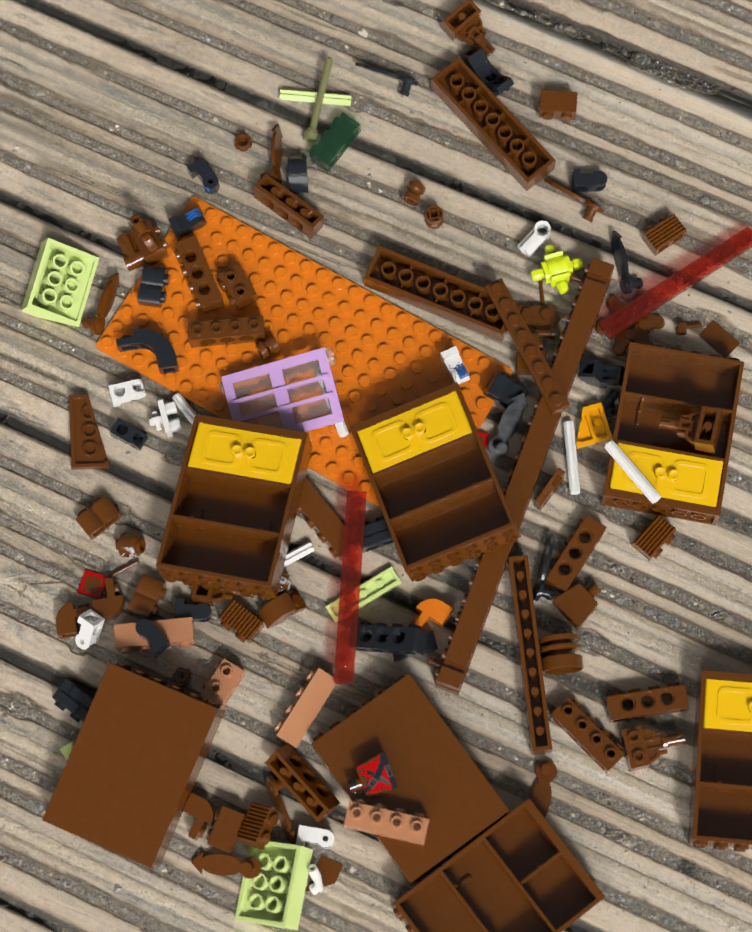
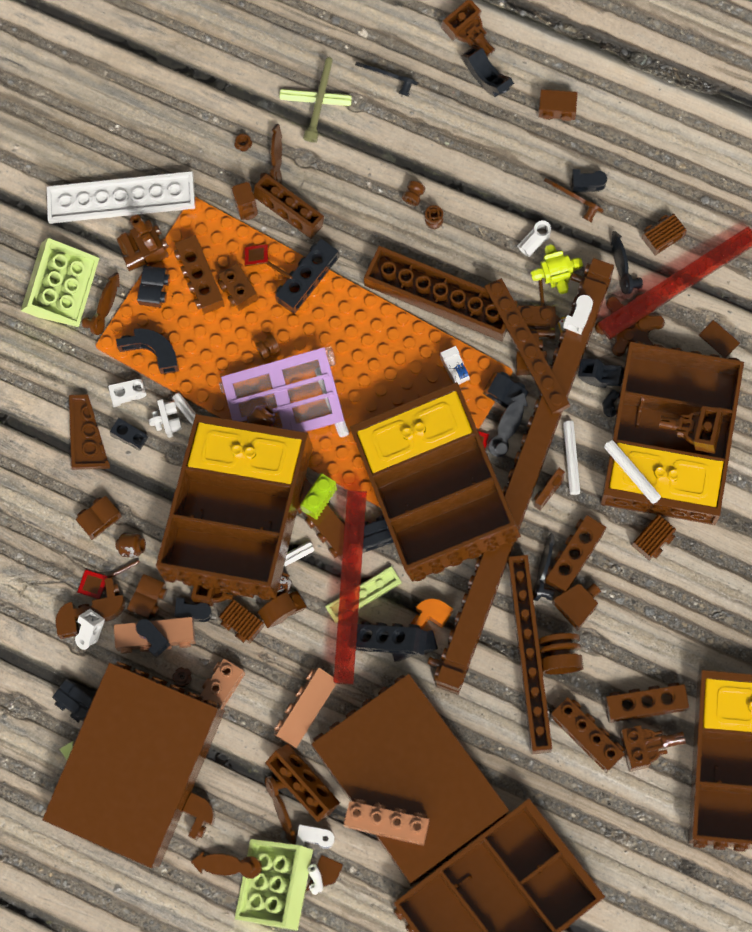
black leg [169,208,207,240] -> none
black leg [187,157,220,194] -> none
reddish brown brick [188,316,266,348] -> none
reddish brown brick [206,806,246,854] -> none
reddish brown brick [236,802,279,850] -> none
black brick [288,155,309,194] -> none
clear green brick [309,112,361,172] -> none
torso [348,752,398,797] -> none
reddish brown brick [431,57,556,191] -> none
reddish brown brick [530,761,557,818] -> none
light orange wing [576,402,612,449] -> none
reddish brown hand [676,322,702,336] -> none
none -> white plate [47,172,195,223]
none -> reddish brown brick [232,182,258,220]
none -> piece [245,244,292,279]
none -> reddish brown head [247,405,275,427]
none -> black brick [275,239,340,314]
none -> lime brick [300,473,337,519]
none -> white leg [563,295,593,334]

